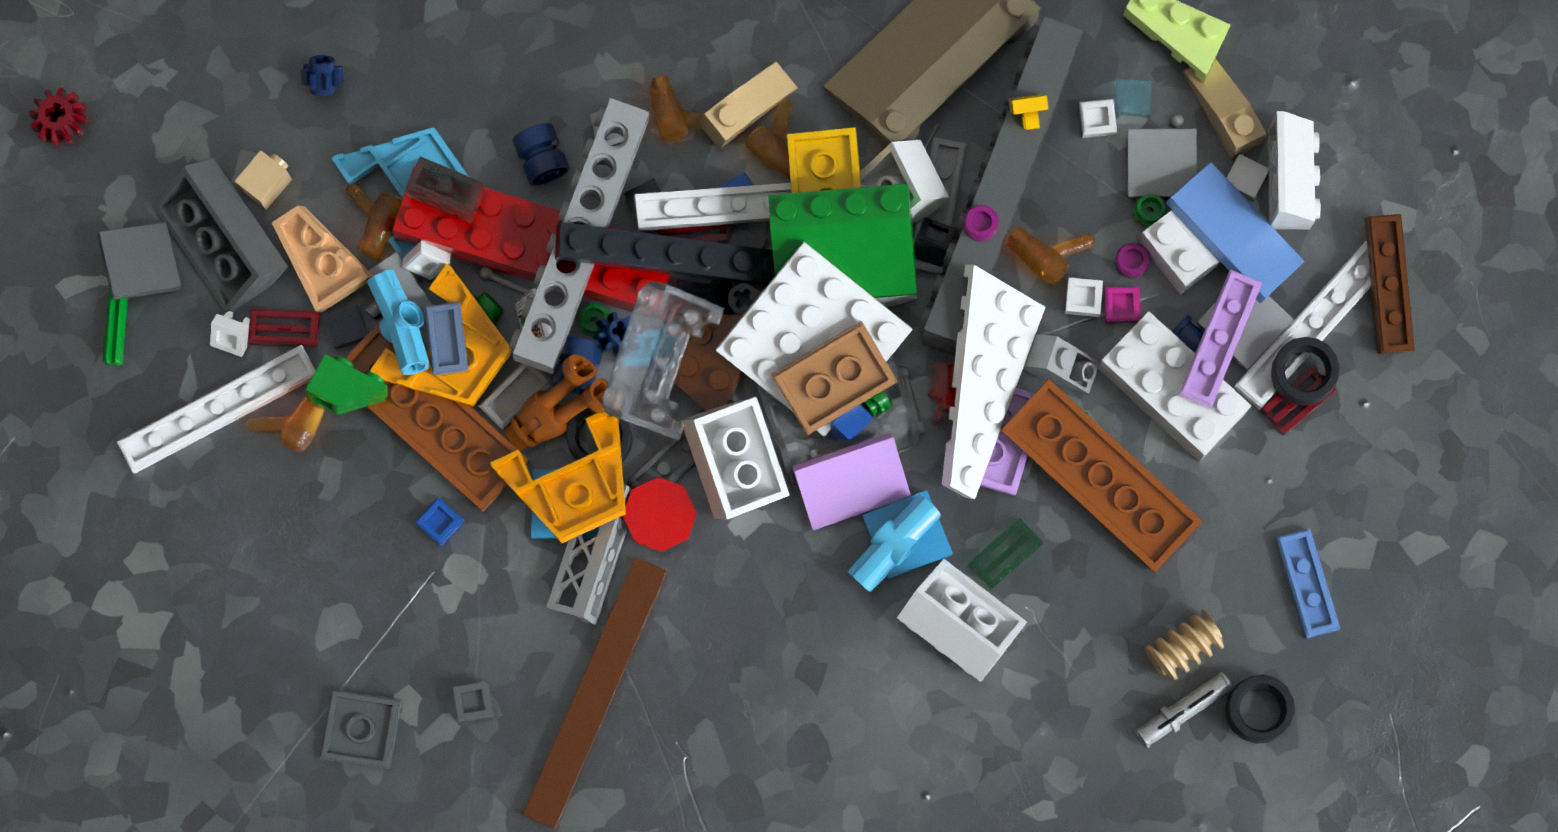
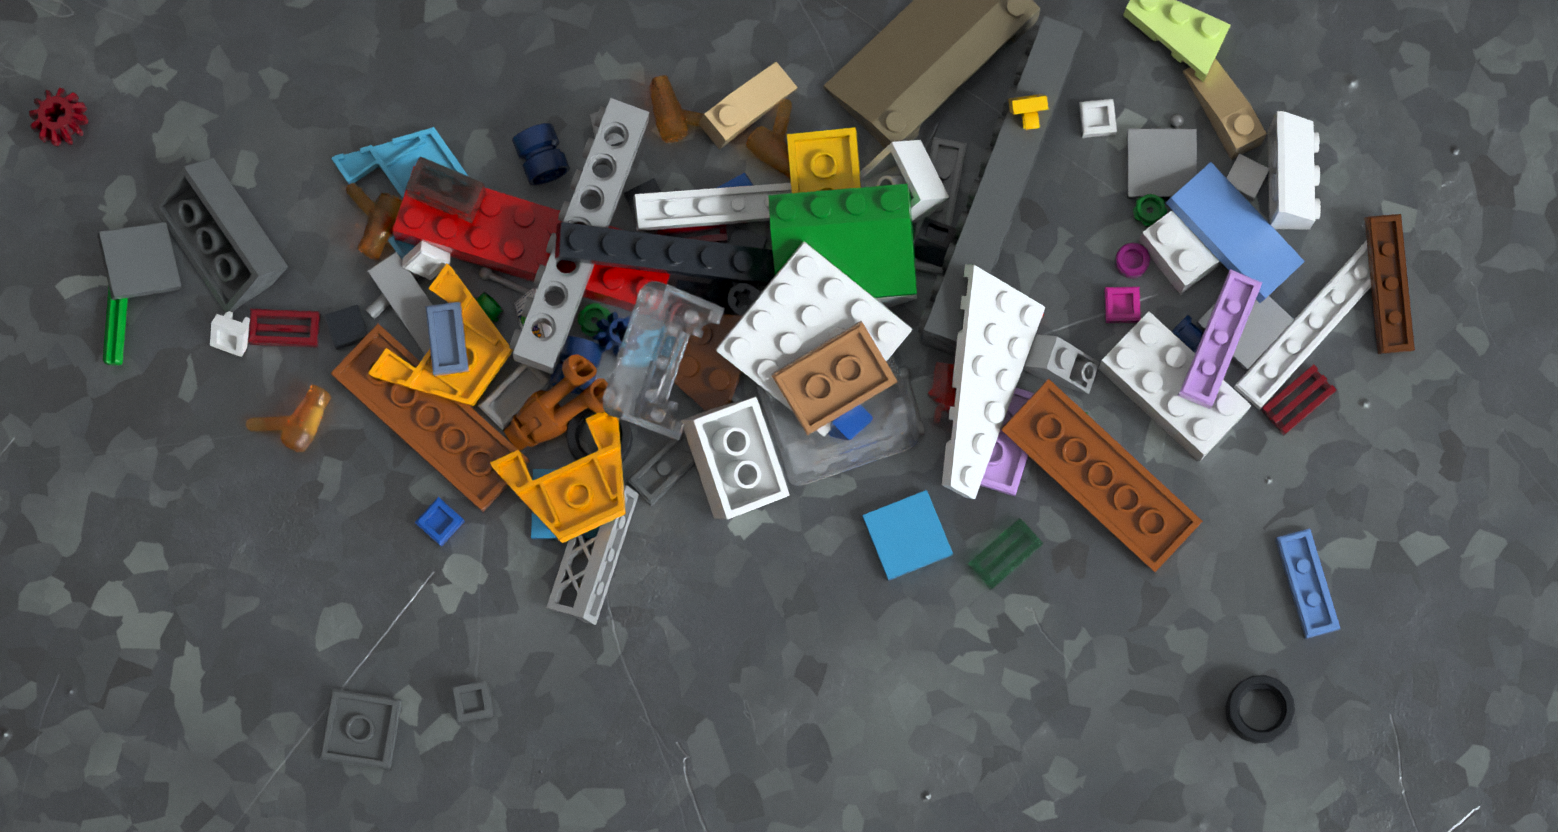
white tile [117,345,316,474] -> none
tan brick [234,150,292,210] -> none
light nougat wing [272,205,374,312] -> none
dark blue gear [301,55,343,96] -> none
green slope [305,354,388,415] -> none
medium azure piece [367,269,430,375] -> none
reddish brown tile [523,557,668,830] -> none
red piece [622,477,697,552] -> none
lavender tile [792,432,911,530] -> none
medium azure piece [847,494,941,592] -> none
green plate [861,391,891,417] -> none
white slope [897,559,1027,682] -> none
magenta tile [963,205,999,242] -> none
clear orange piece [1006,226,1095,285] -> none
white plate [1065,277,1103,317] -> none
clear light blue tile [1115,79,1152,117] -> none
light grey pin [1134,671,1233,748] -> none
tan piece [1144,609,1224,680] -> none
black tyre [1271,337,1340,406] -> none

